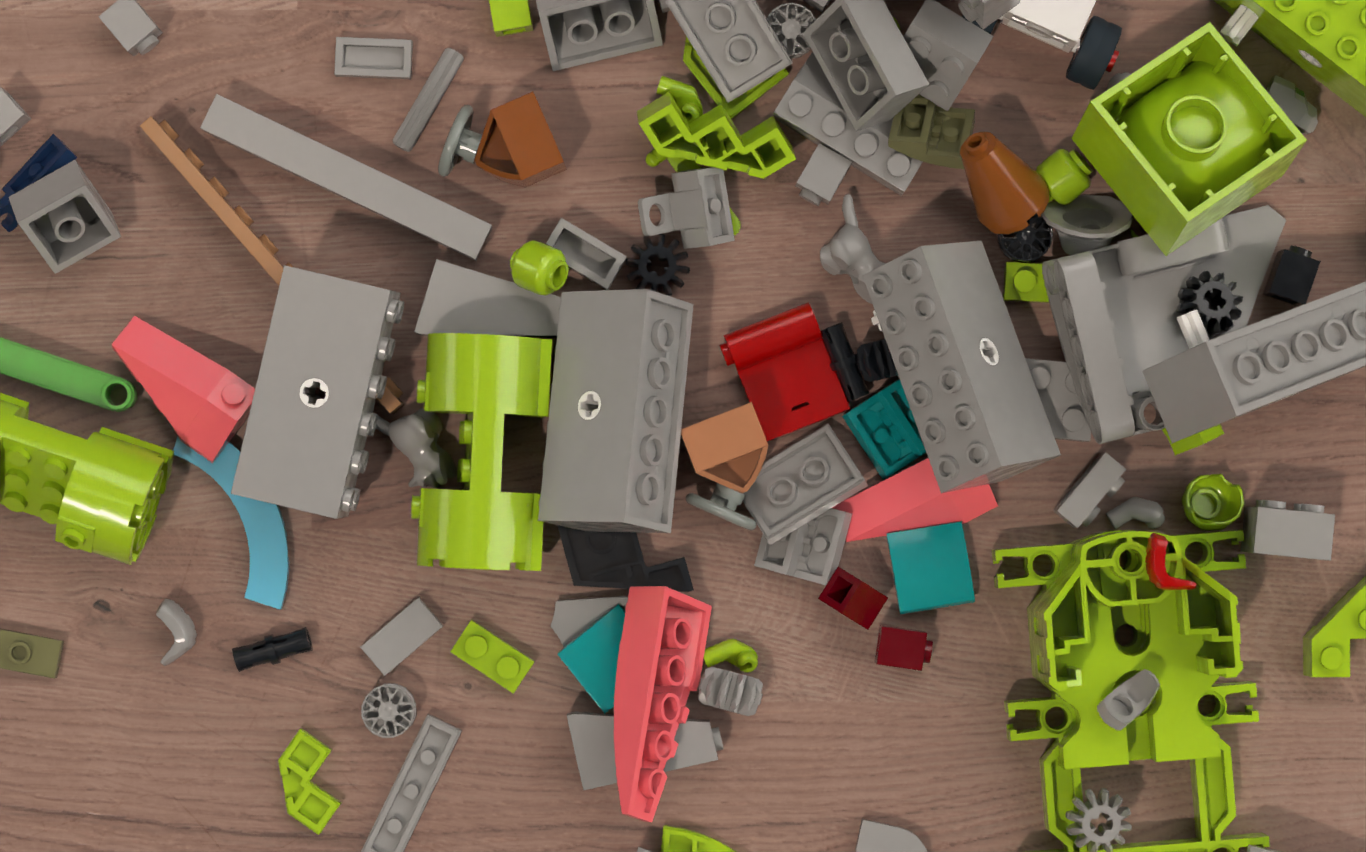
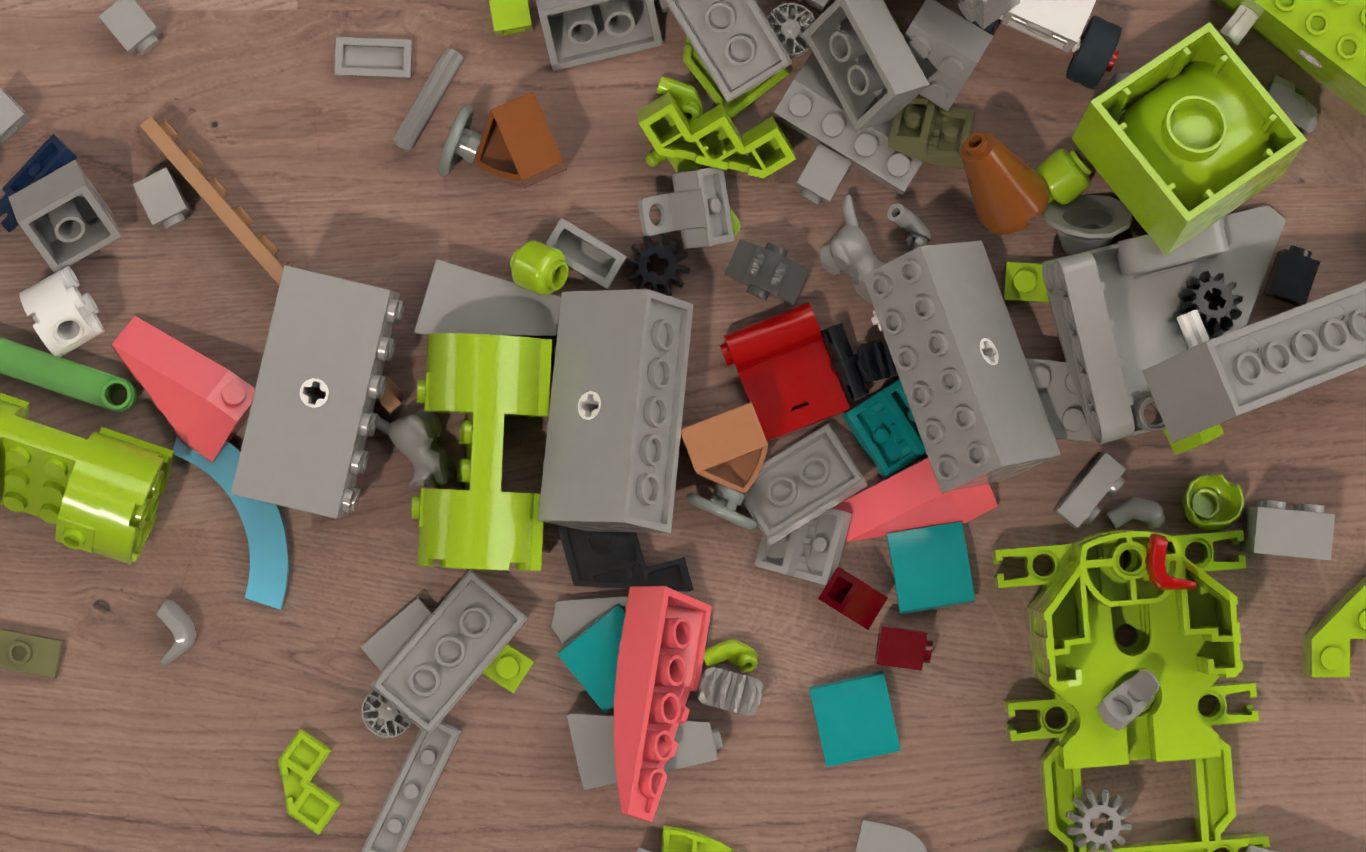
light grey tile [200,94,492,261] -> none
black pin [232,627,313,672] -> none
black wheel [997,213,1053,263] -> none
none -> white brick [20,266,105,358]
none -> light grey brick [132,167,192,230]
none -> light grey tile [370,569,529,736]
none -> dark grey hinge [724,239,809,305]
none -> teal slope [809,671,901,767]
none -> light grey arm [887,204,931,249]

